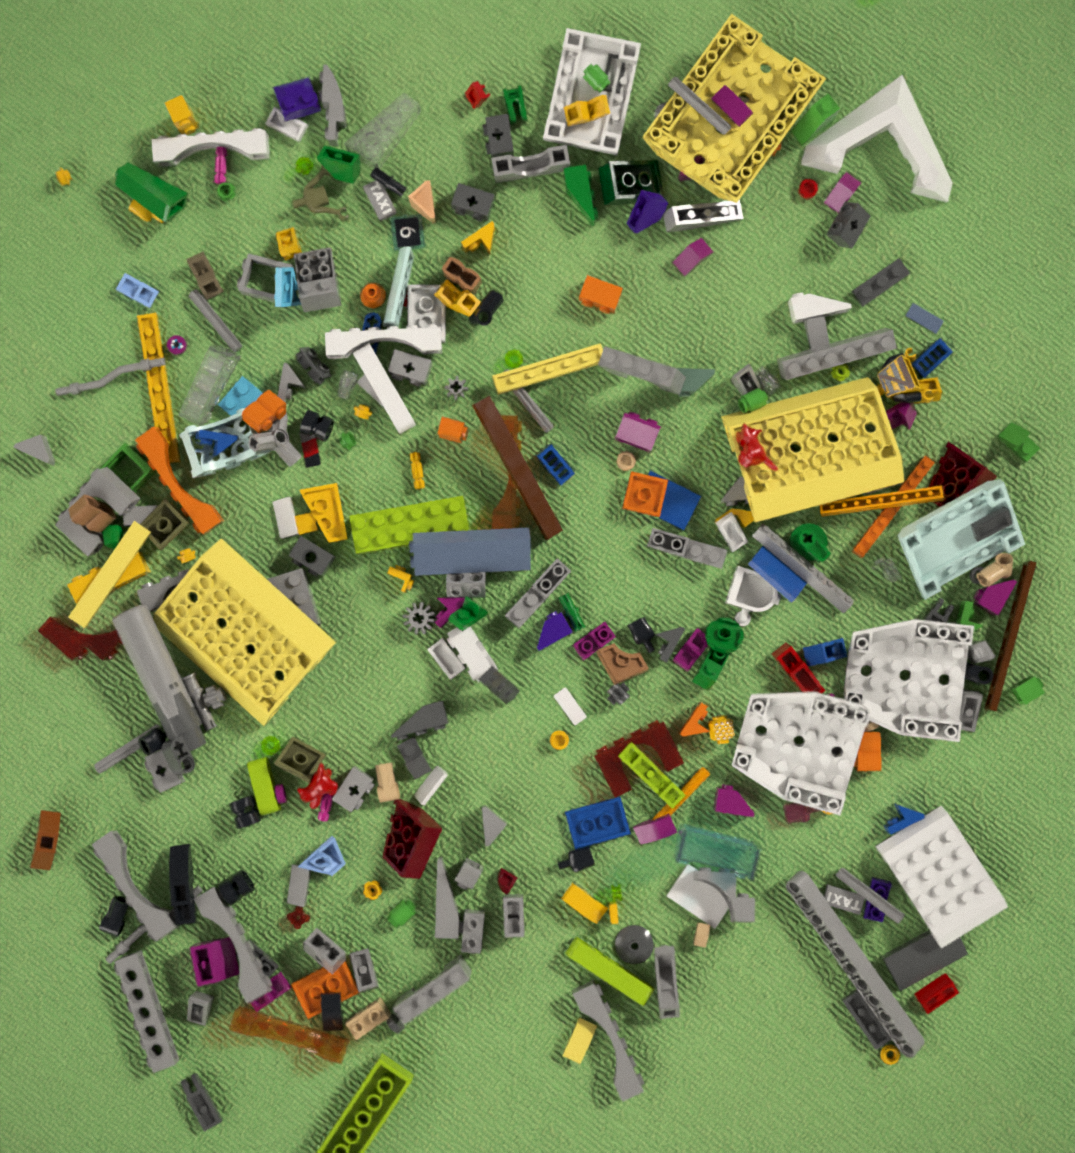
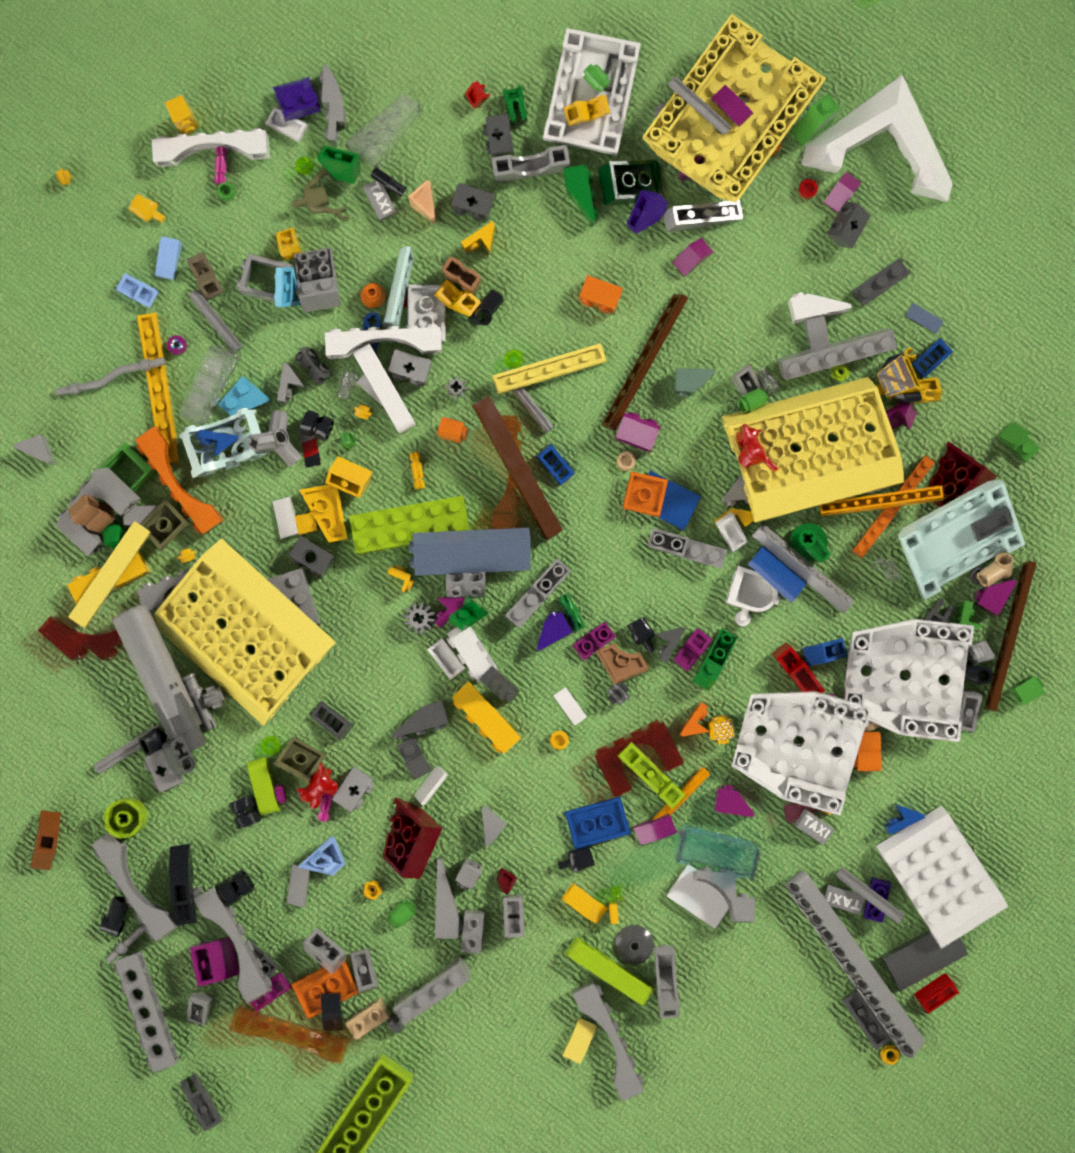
green slope [115,162,188,222] -> none
orange brick [242,390,286,433] -> none
clear red plate [287,906,310,929] -> none
tan piece [375,762,400,803] -> none
piece [390,214,425,251] -> none
light grey arch [598,346,686,395] -> none
tan piece [693,922,710,948] -> none
green tile [705,617,744,653] -> none
none -> lime brick [104,797,149,838]
none -> light blue slope [155,236,182,280]
none -> dark grey slope [310,701,354,740]
none -> yellow brick [325,456,373,498]
none -> yellow brick [452,681,521,754]
none -> reddish brown tile [601,294,688,431]
none -> light grey tile [794,809,834,845]

